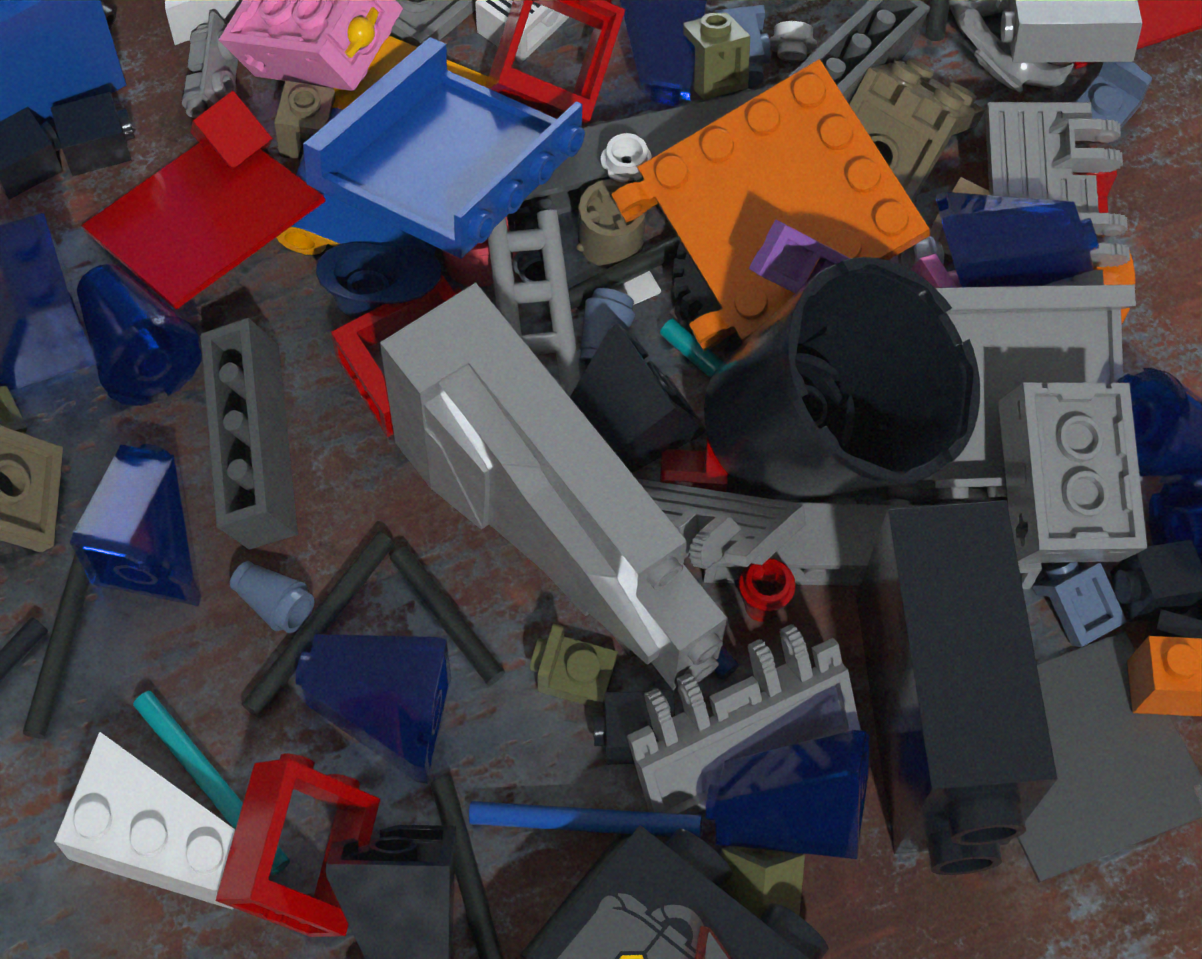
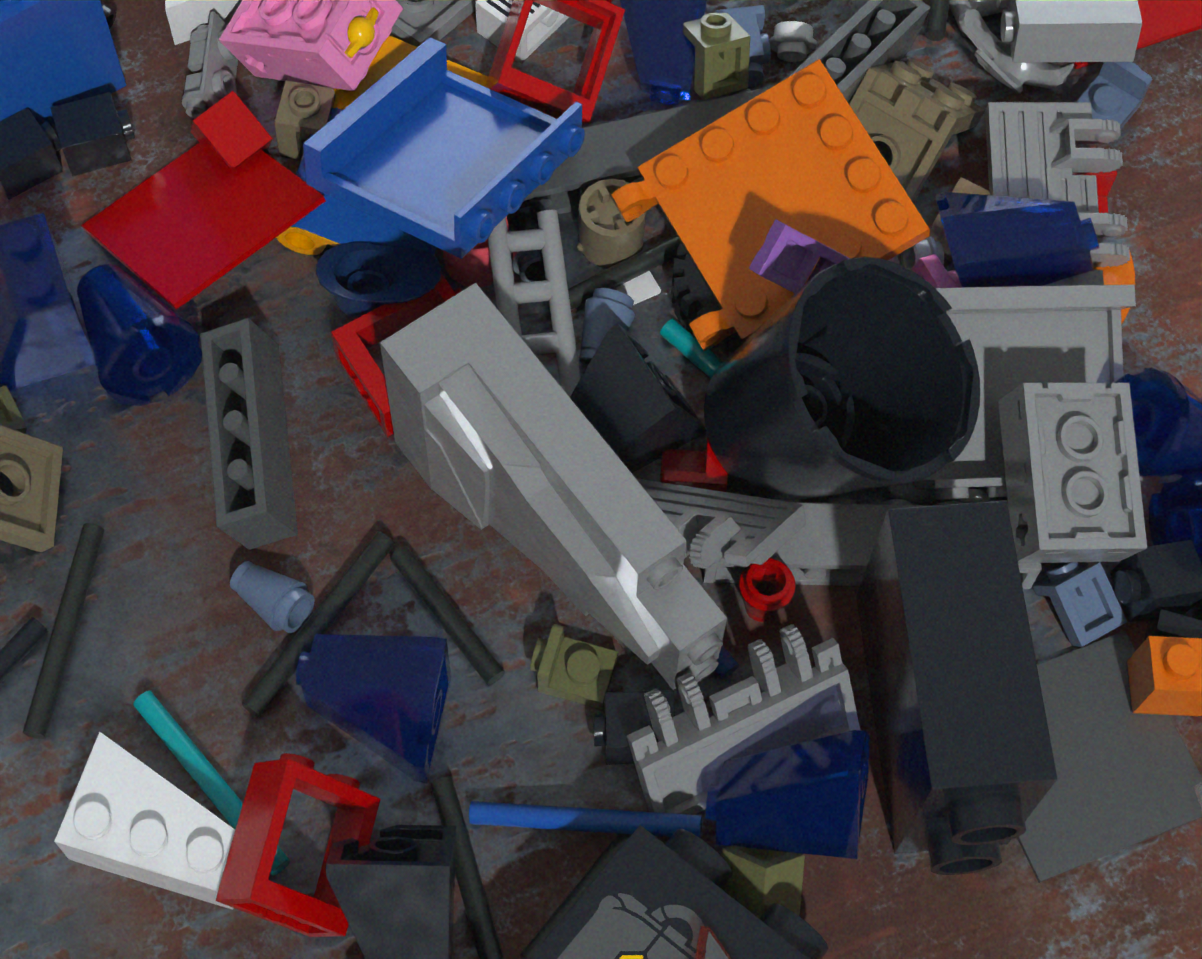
clear blue slope [70,444,202,606] -> none
white plate [601,133,652,183] -> none

